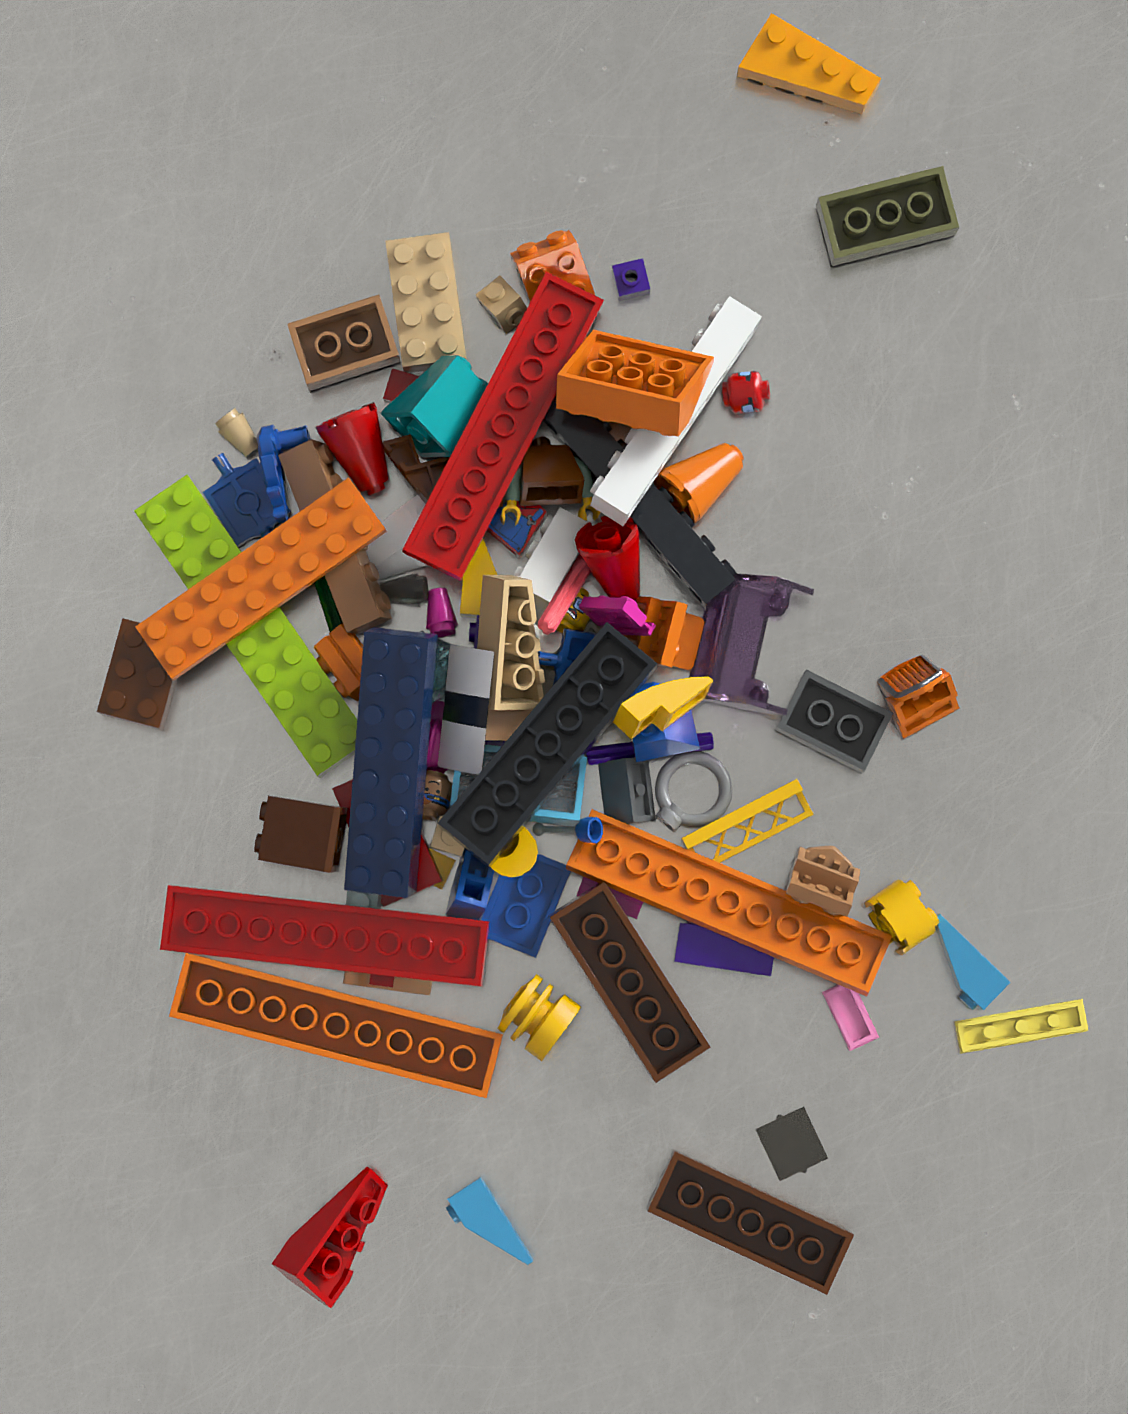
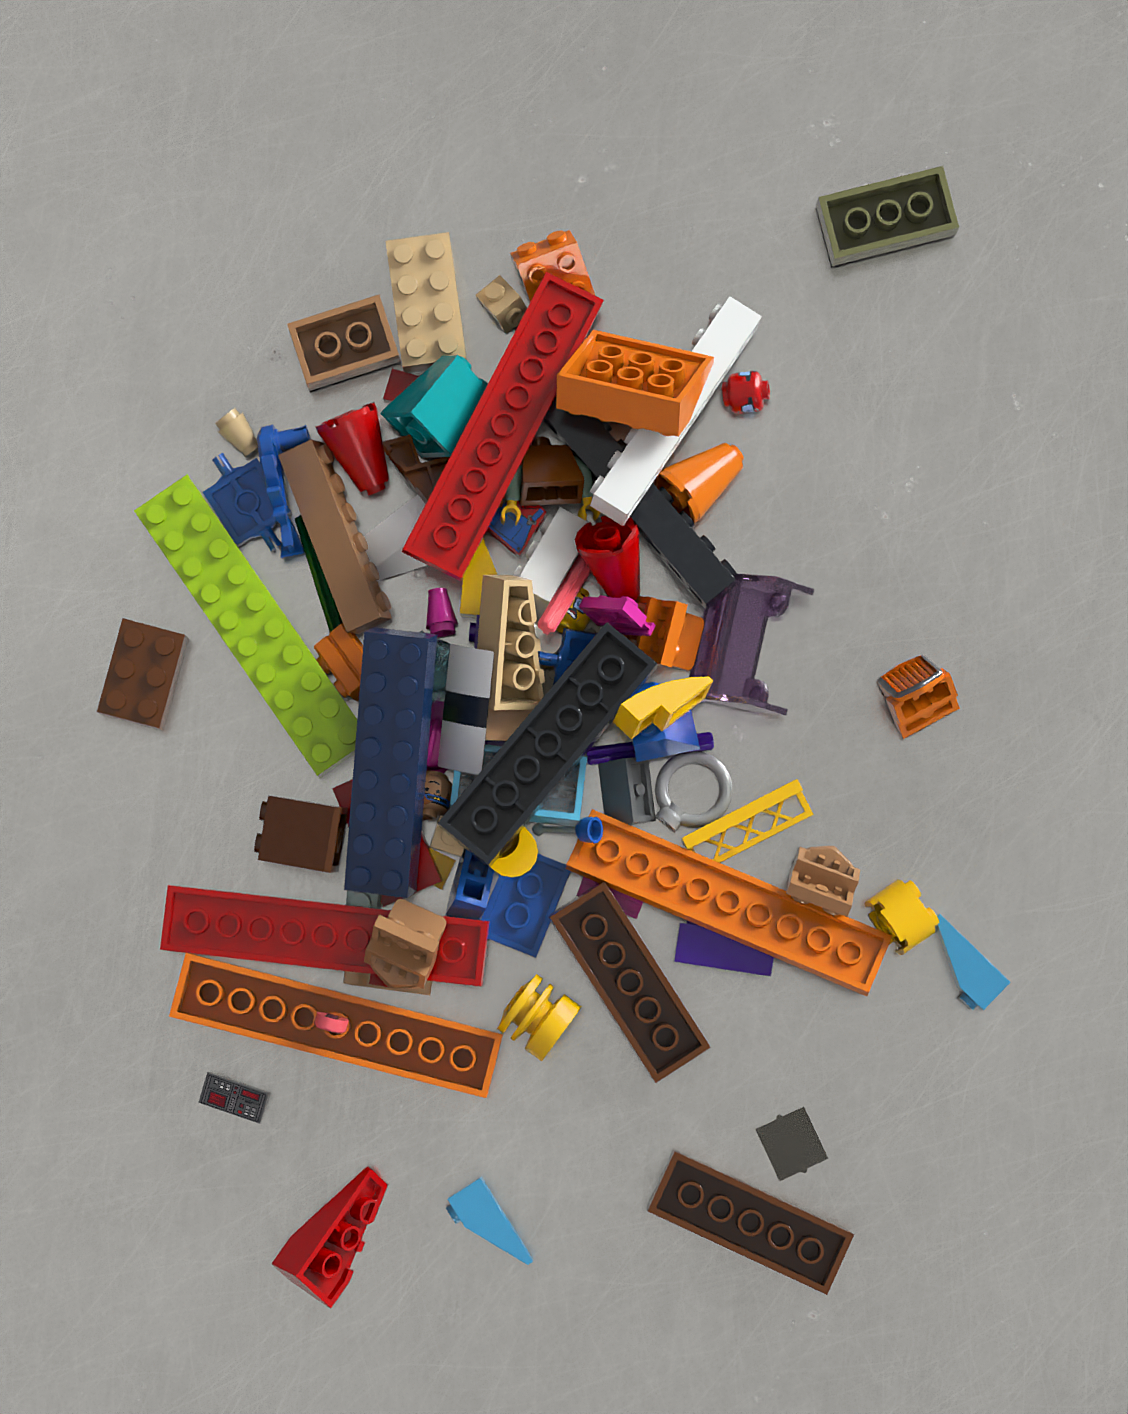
orange plate [135,477,387,681] -> none
clear smoke cone [380,573,428,605] -> none
dark purple plate [612,258,650,301] -> none
light orange wedge [737,13,881,114] -> none
dark grey brick [775,669,893,773] -> none
bright pink tile [822,985,879,1051] -> none
light yellow tile [954,999,1088,1054] -> none
none -> slope [198,1072,271,1124]
none -> coral tile [314,1012,349,1033]
none -> medium nougat piece [364,899,446,989]

